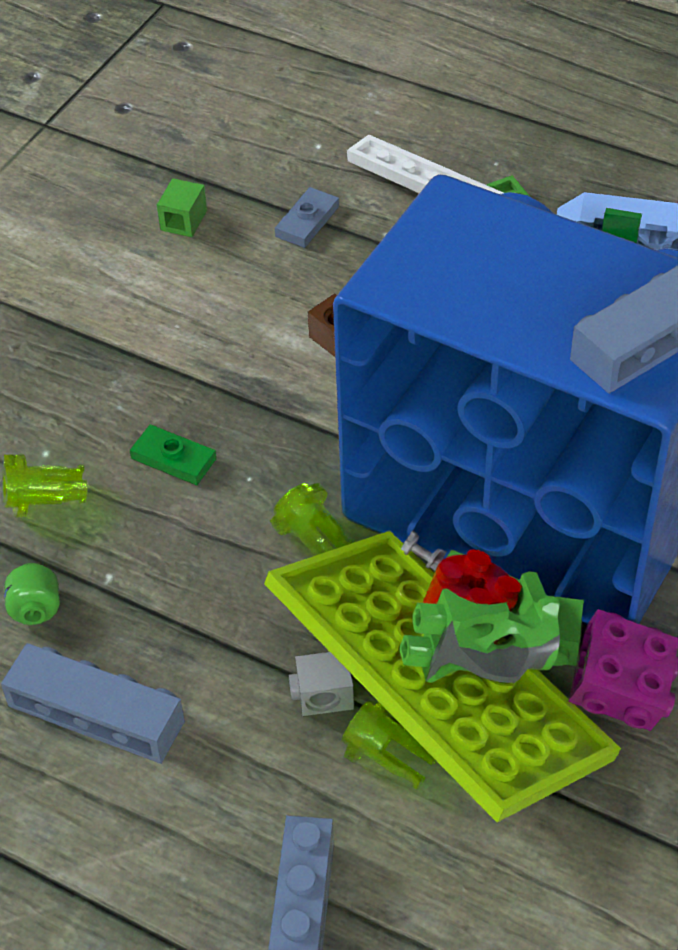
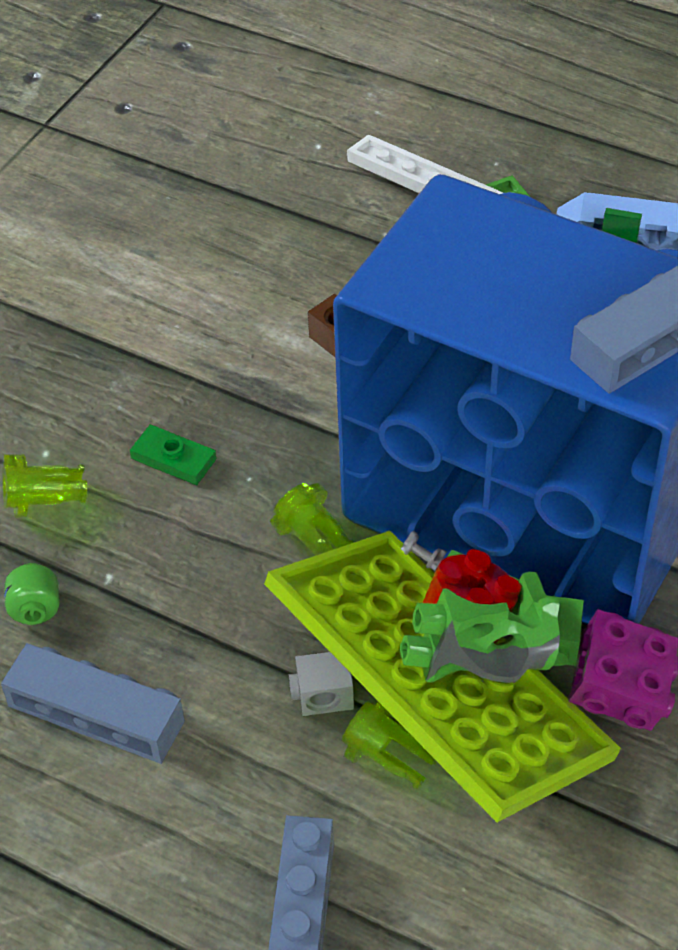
bright green brick [157,178,207,237] -> none
sand blue plate [275,187,339,248] -> none

